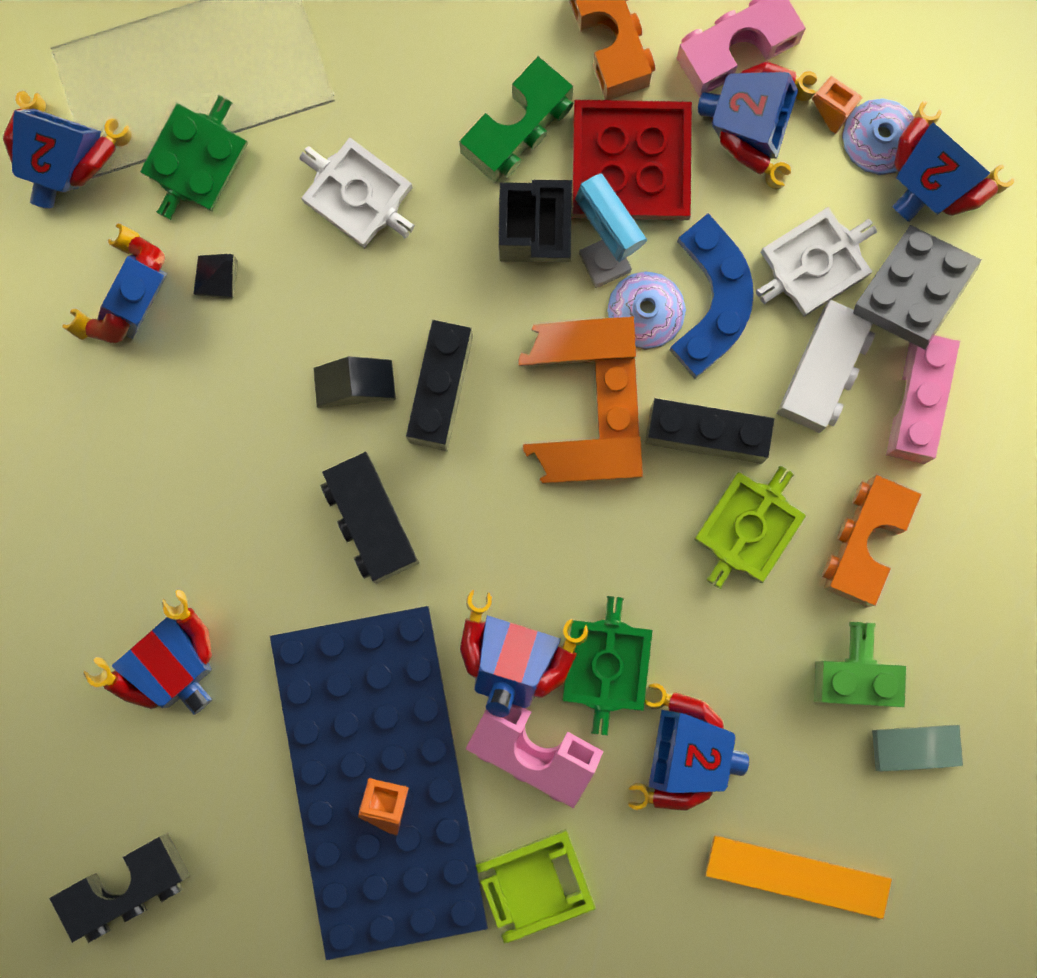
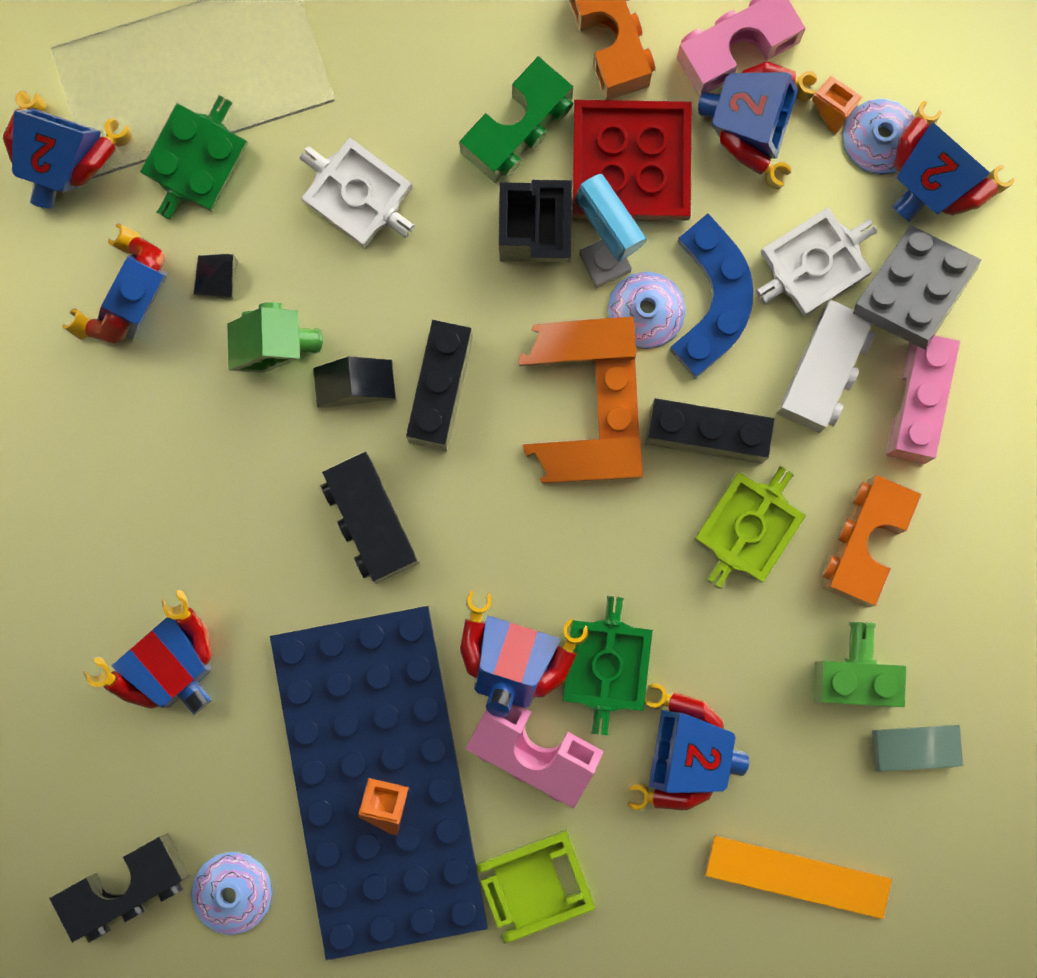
none -> dish [191,852,273,935]
none -> bright green brick [227,302,323,373]

